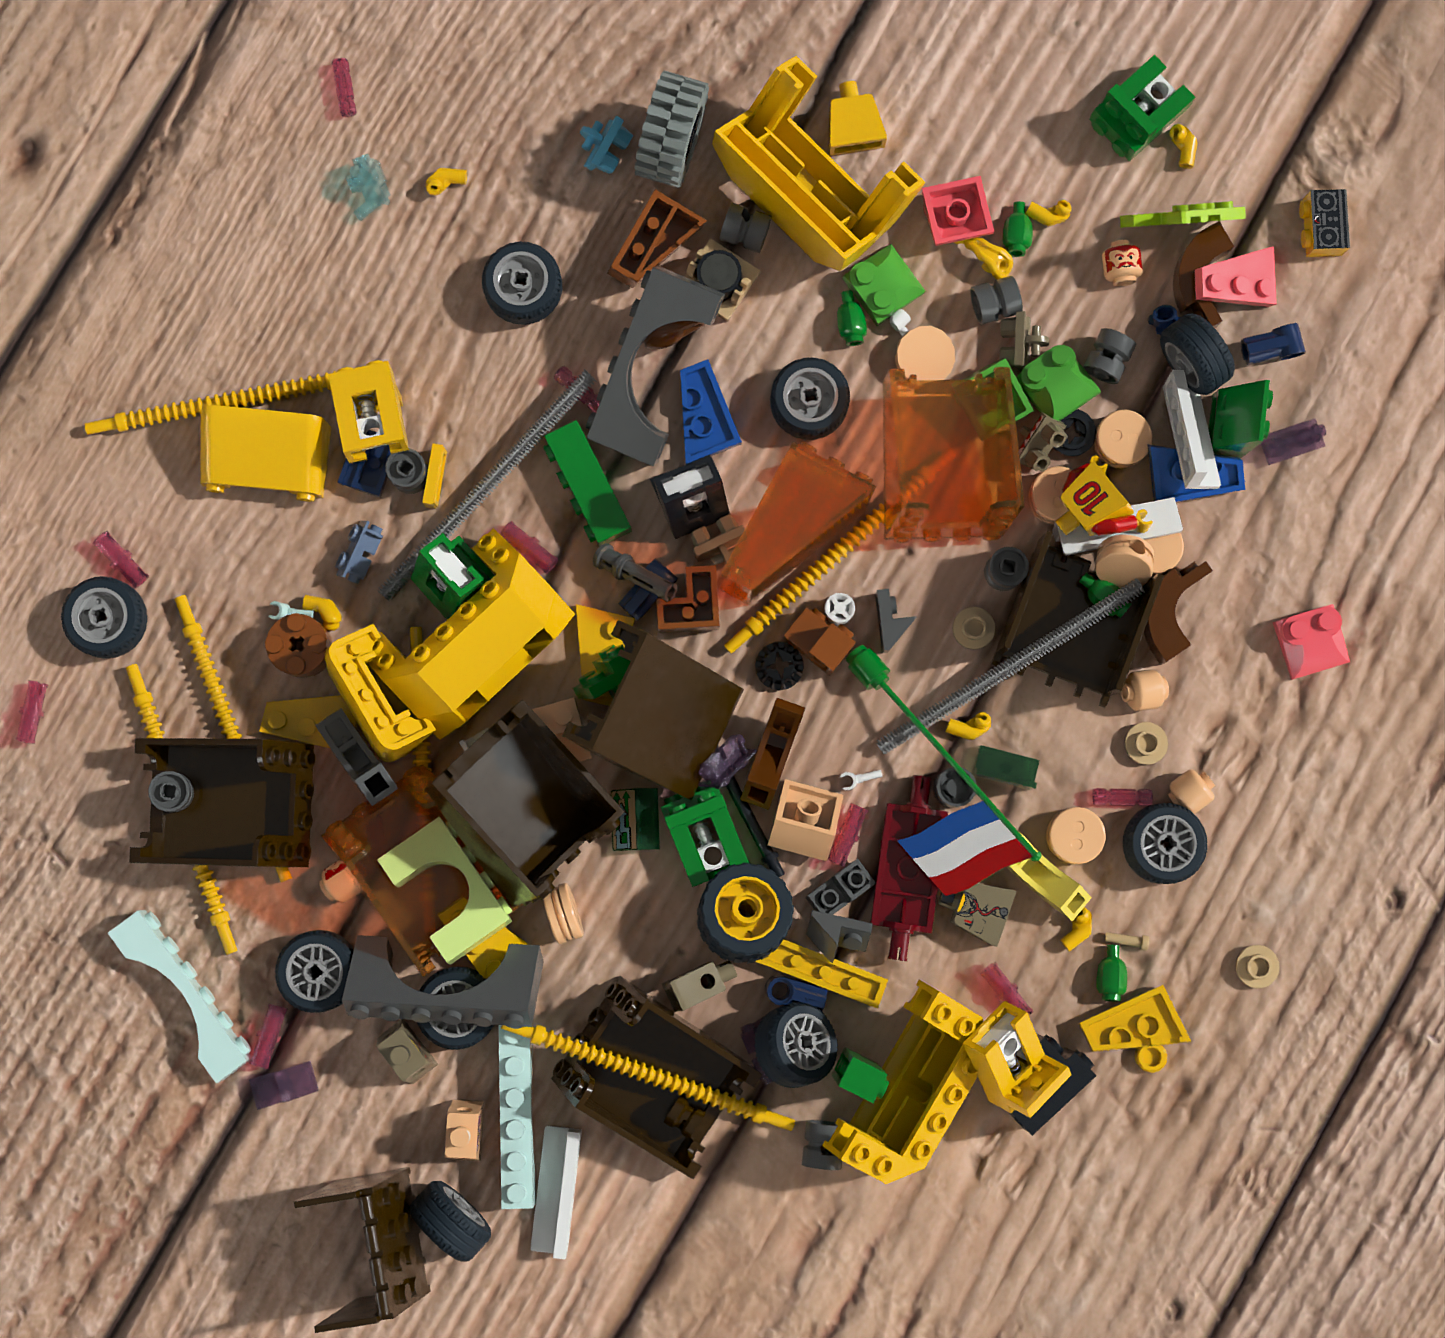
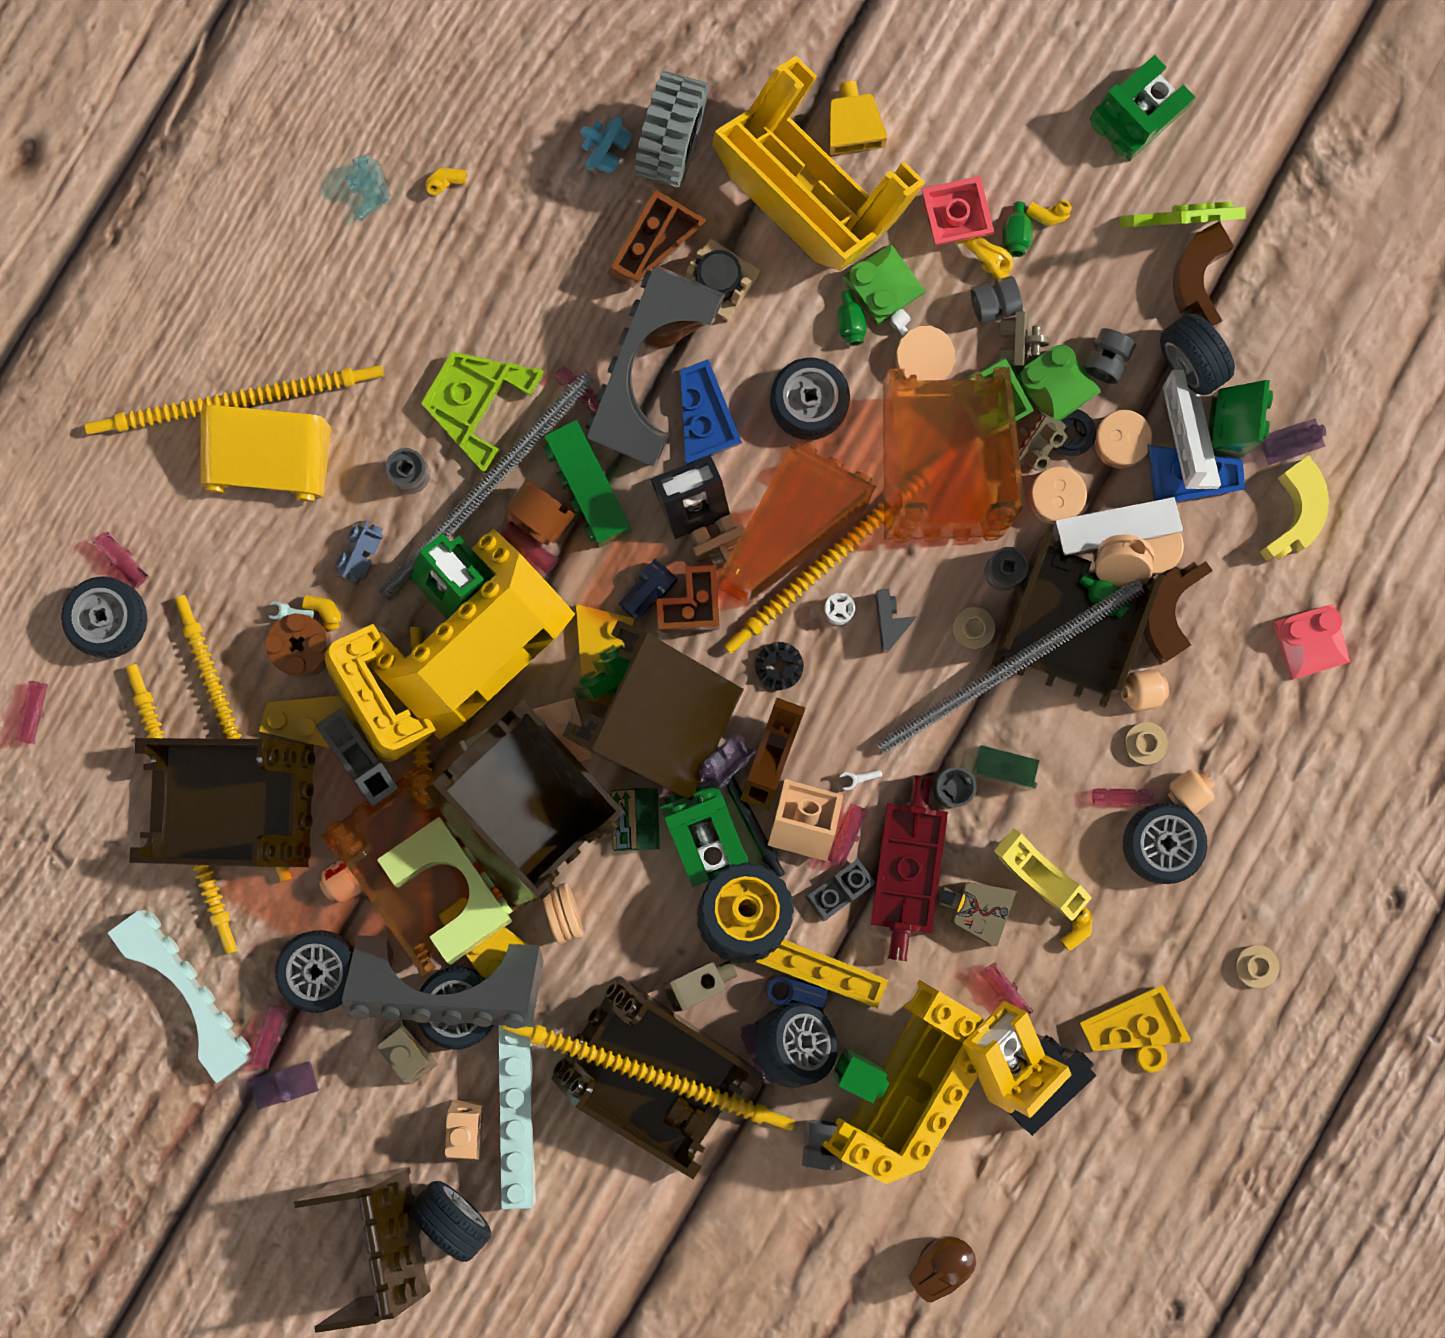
dark grey wheel [148,771,194,812] -> none
yellow brick [328,360,409,463] -> none
clear pink axle [332,57,357,117] -> none
dark blue plate [338,430,391,498] -> none
yellow tile [422,443,447,509] -> none
wheel [482,241,562,325] -> none
white panel [531,1126,582,1259] -> none
dark grey pin [593,543,678,602] -> none
dark grey wheel [720,202,772,253] -> none
dark orange brick [783,607,856,676] -> none
dark grey slope [806,910,873,963] -> none
flag [846,645,1042,896] -> none
yellow arm [945,712,991,740] -> none
light nougat head [1046,807,1106,864] -> none
torso [1055,455,1153,536] -> none
green plant [1096,945,1128,1002] -> none
light nougat head [1102,240,1143,286] -> none
tan piece [1104,932,1150,951] -> none
dark blue plate [1148,305,1181,335] -> none
yellow arm [1169,124,1198,169] -> none
coral wing [1195,246,1277,307] -> none
dark blue piece [1241,323,1306,365] -> none
brick [1299,189,1350,257] -> none
none -> lime wing [421,351,545,474]
none -> dark orange brick [505,478,576,546]
none -> reddish brown helmet [909,1236,976,1302]
none -> light yellow arch [1259,455,1329,561]

